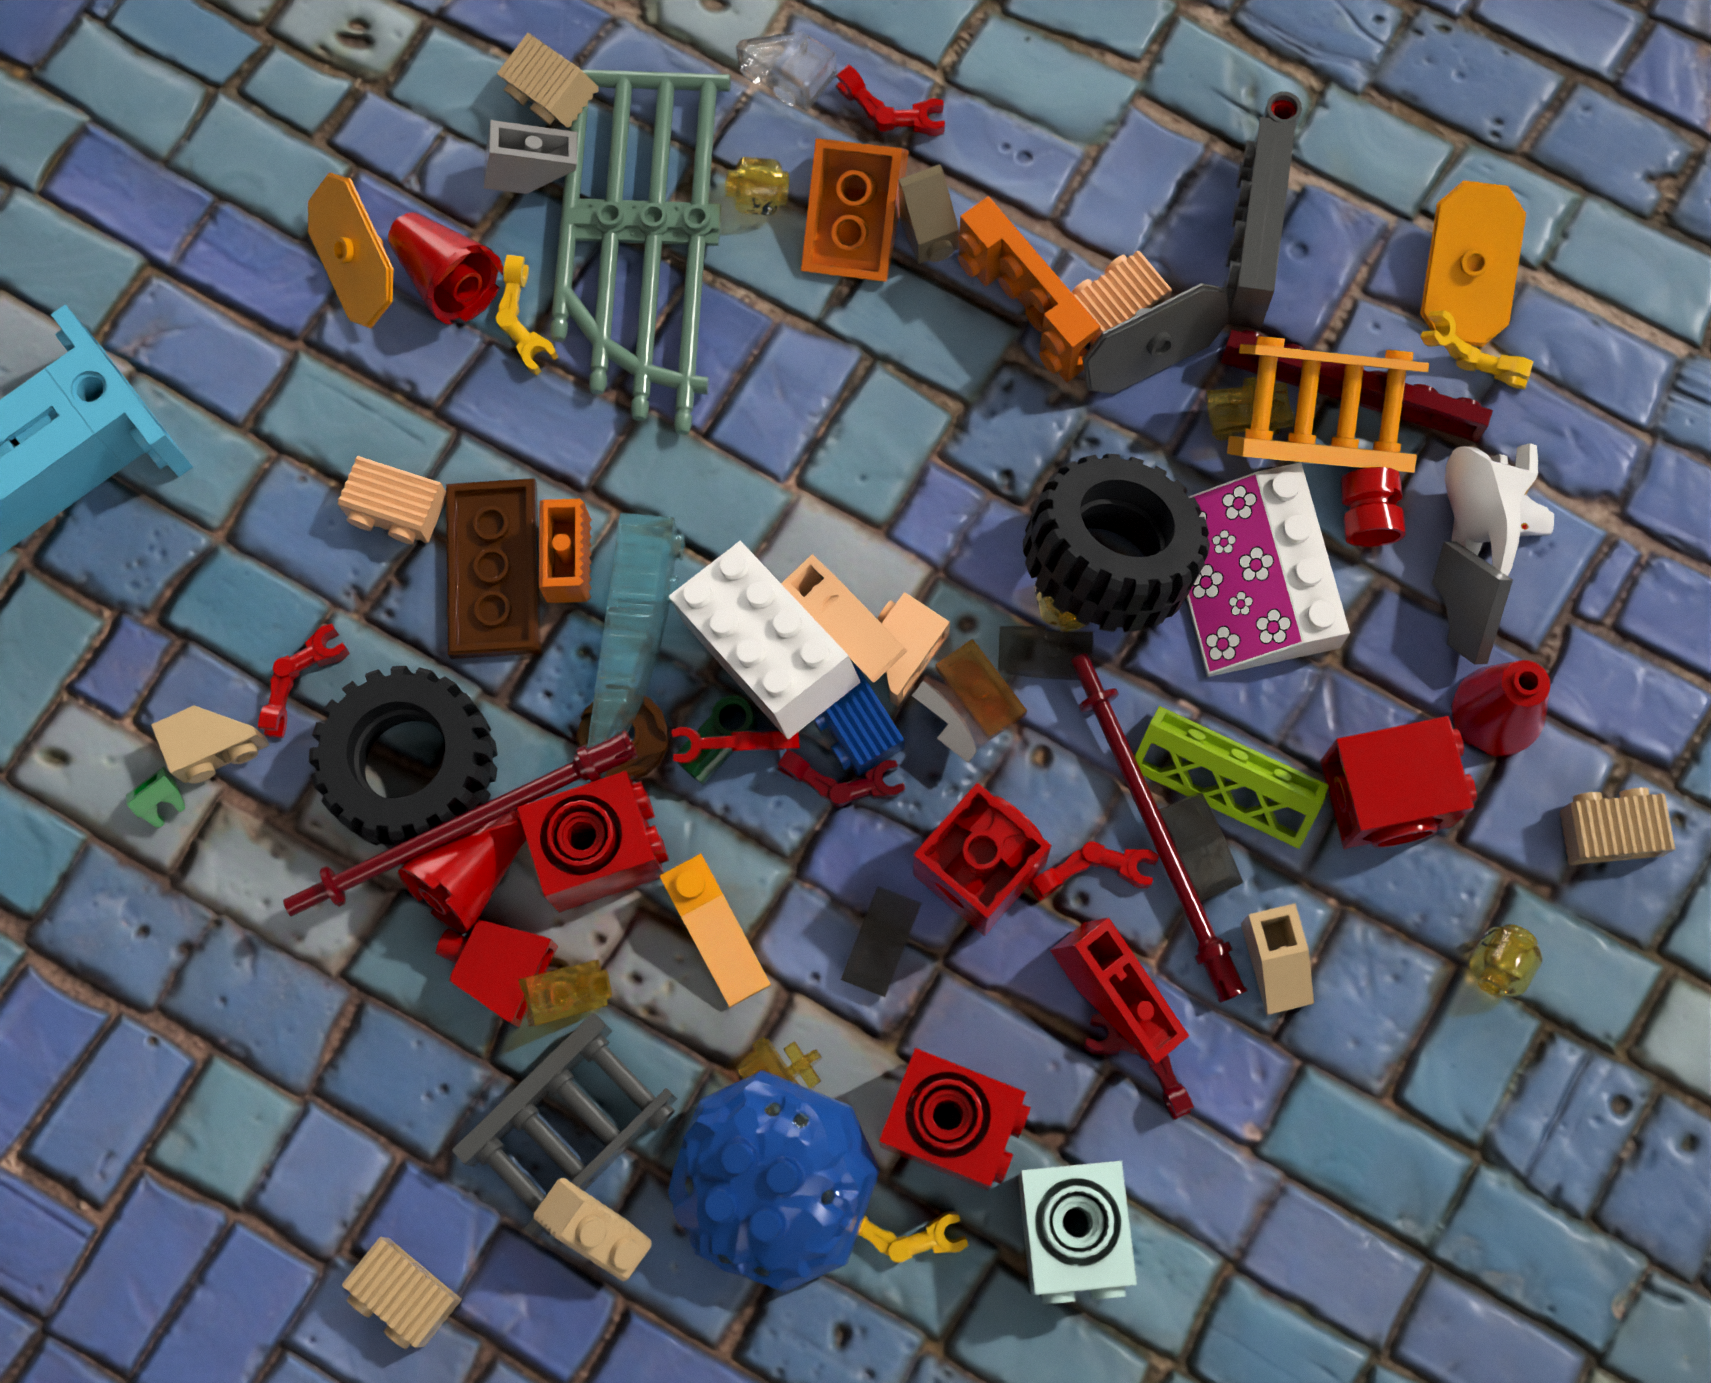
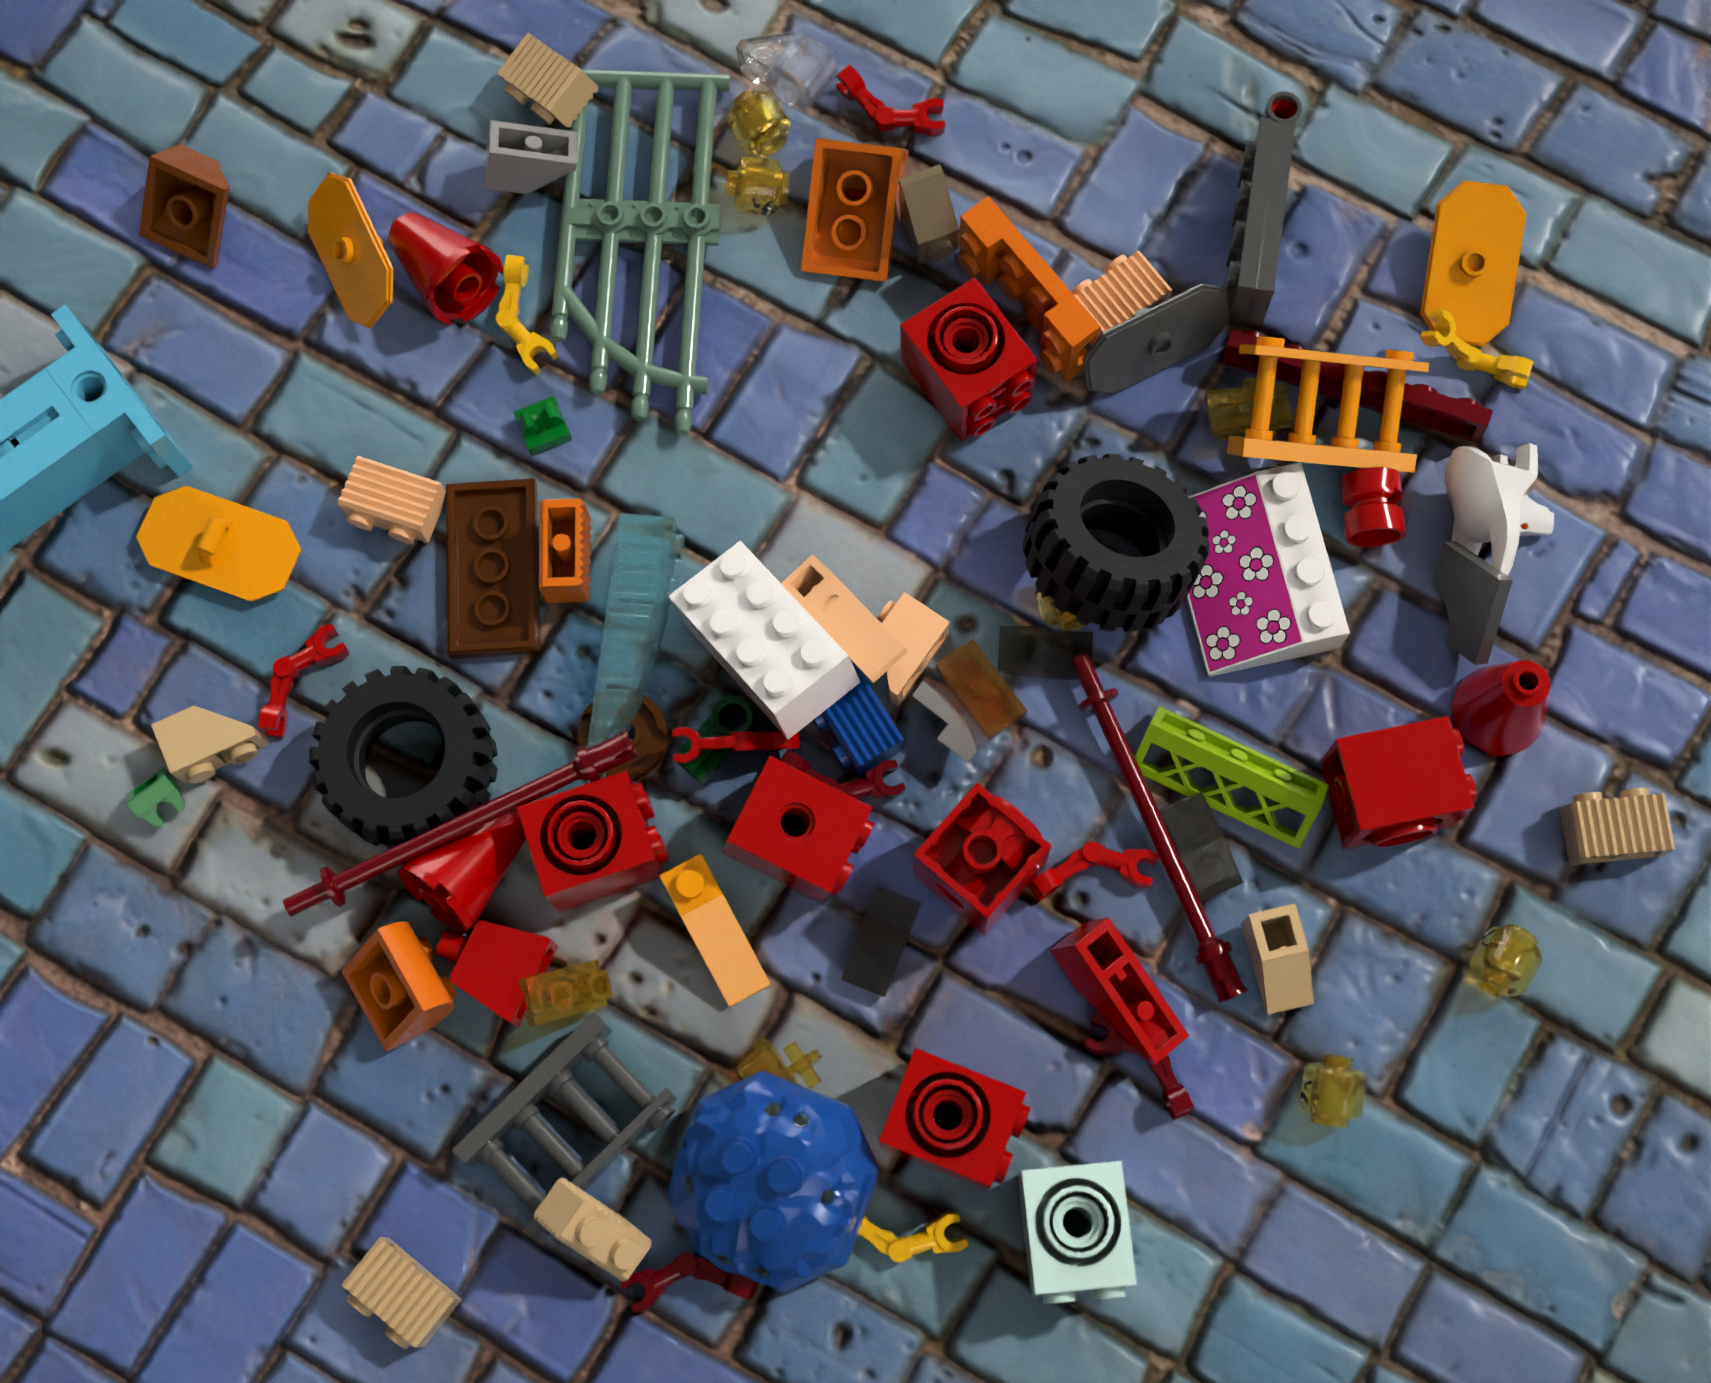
none -> light orange shield [136,485,302,602]
none -> dark orange slope [139,144,230,269]
none -> orange brick [342,921,456,1052]
none -> green tile [513,396,573,456]
none -> dark red piece [619,1252,758,1313]
none -> red brick [722,756,875,903]
none -> clear yellow head [727,90,791,157]
none -> red brick [900,277,1038,442]
none -> clear yellow head [1300,1053,1367,1128]

